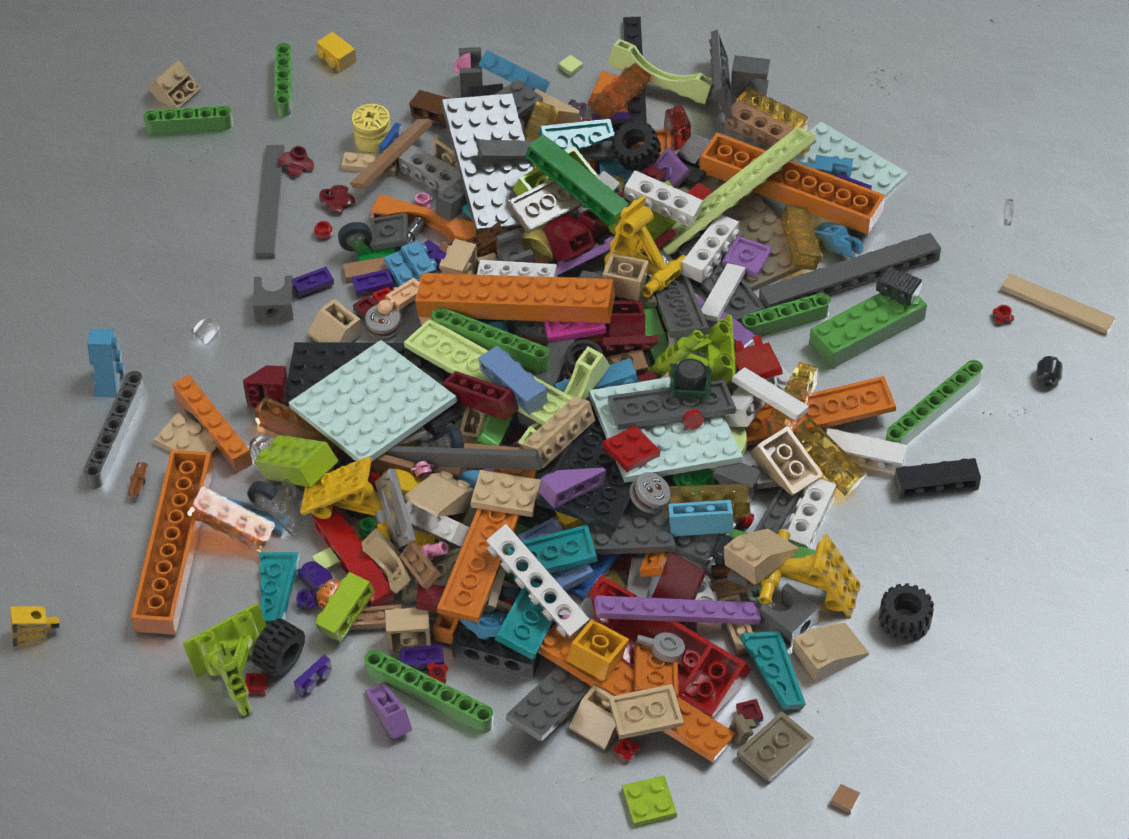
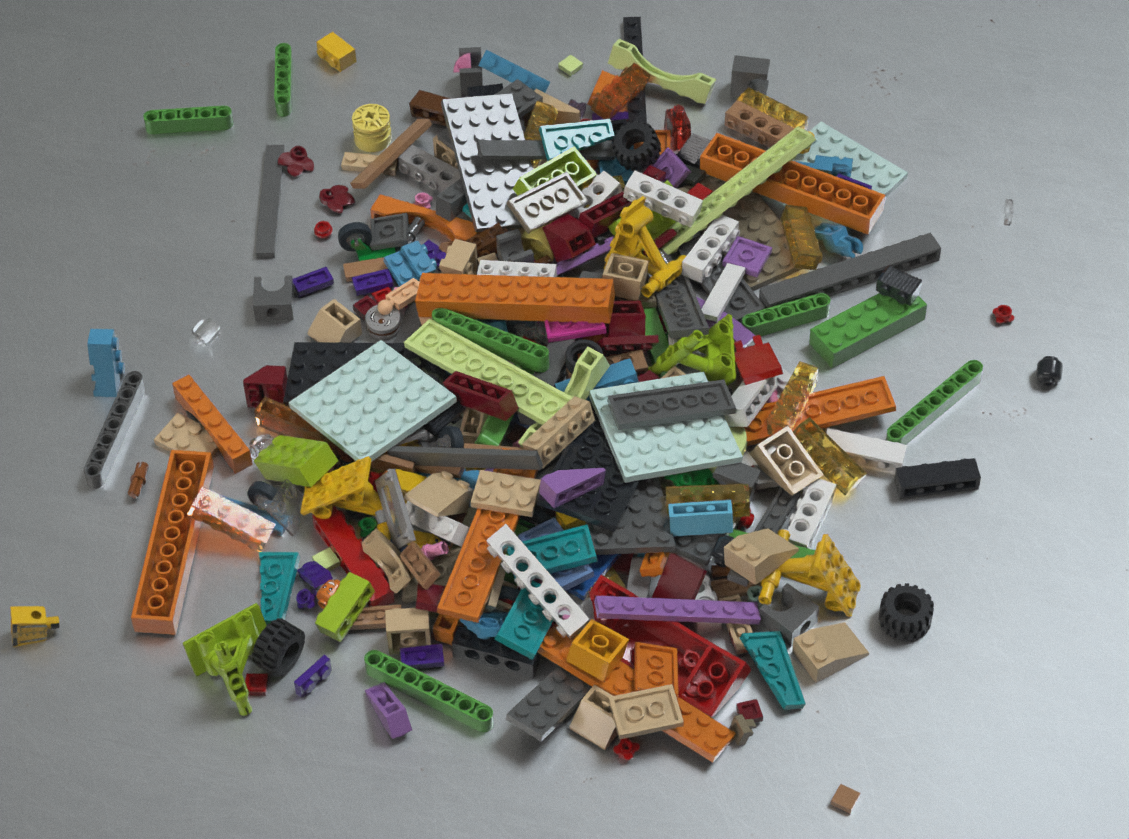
tan slope [146,60,201,109] -> none
blue plate [379,123,402,154] -> none
bright pink plate [410,461,434,478] -> none
red plate [427,662,448,684] -> none
medium blue brick [478,346,548,415] -> none
green brick [525,134,629,227] -> none
red plate [602,425,661,472] -> none
lime plate [622,775,677,827] -> none
light grey head [629,472,671,513] -> none
light grey piece [636,633,685,662] -> none
piece [669,359,712,400] -> none
red tile [682,409,704,430] -> none
dark grey plate [709,29,733,119] -> none
white tile [732,367,809,421] -> none
dark tan plate [737,711,814,782] -> none
tan tile [1001,273,1116,334] -> none

